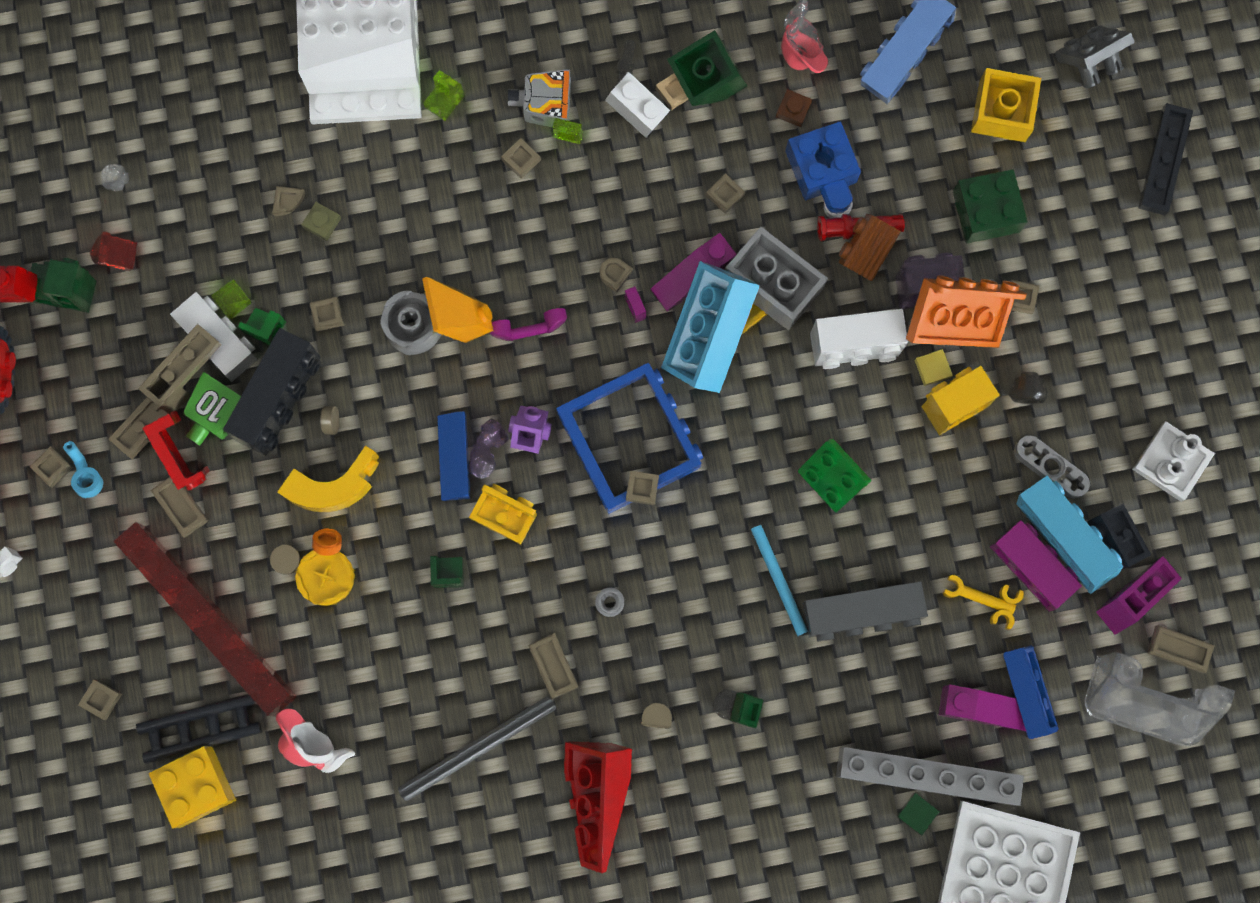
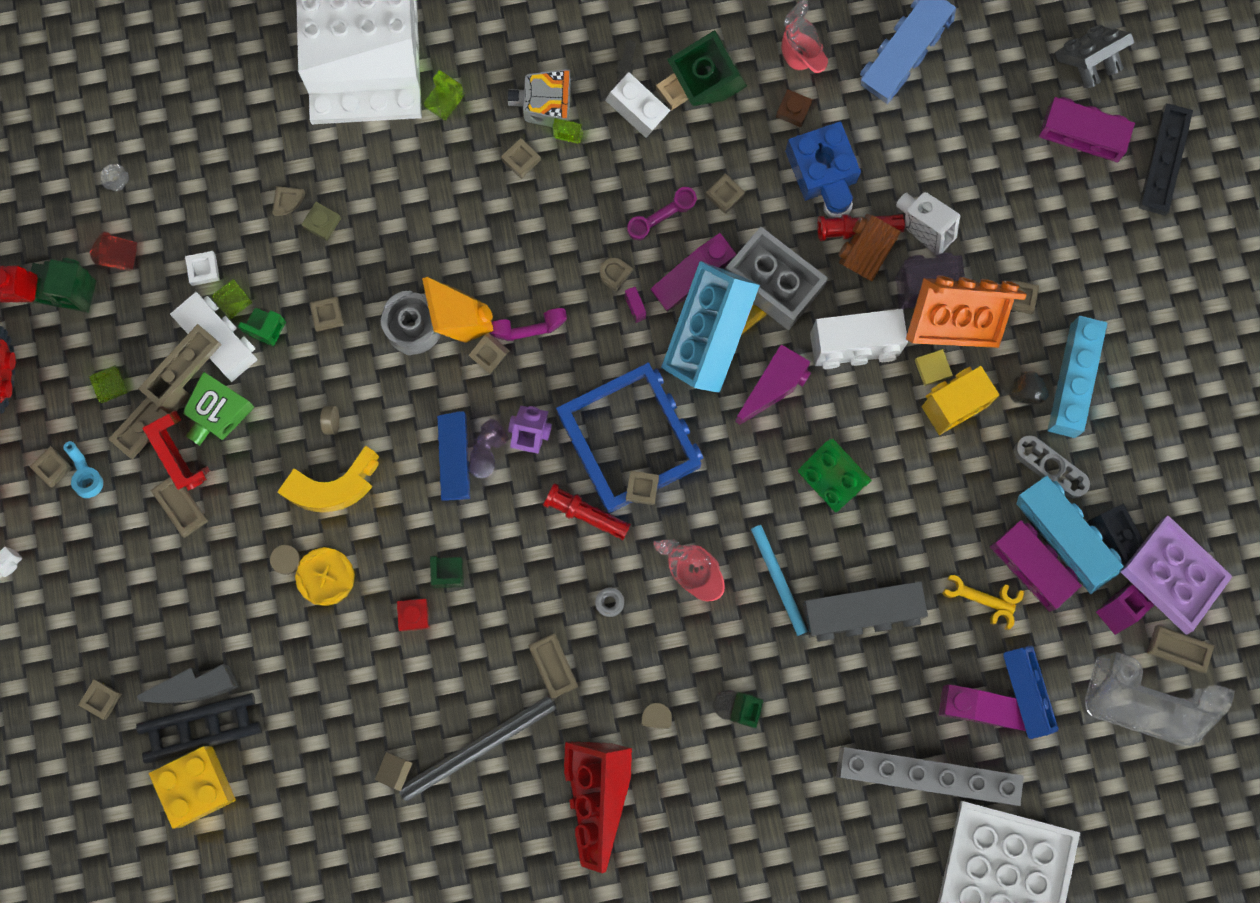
clear red brick [113,522,297,717] -> none
black brick [223,328,321,456] -> none
white hair [276,709,355,773] -> none
orange tile [312,528,342,556] -> none
yellow bracket [469,484,537,545] -> none
dark green tile [896,793,940,836] -> none
dark green brick [953,169,1028,244] -> none
yellow brick [971,68,1042,142] -> none
white plate [1132,421,1215,502] -> none
none -> clear neon green tile [89,365,128,404]
none -> dark grey slope [137,664,240,704]
none -> white plate [185,251,220,286]
none -> dark tan tile [375,752,412,791]
none -> red plate [397,599,429,632]
none -> dark tan plate [468,333,510,374]
none -> red pin [543,483,631,541]
none -> magenta bar [627,187,697,241]
none -> clear hair [653,538,725,602]
none -> magenta slope [735,344,811,425]
none -> white torso [896,192,960,257]
none -> magenta brick [1039,97,1135,163]
none -> medium azure brick [1047,316,1107,438]
none -> lavender plate [1121,515,1233,635]

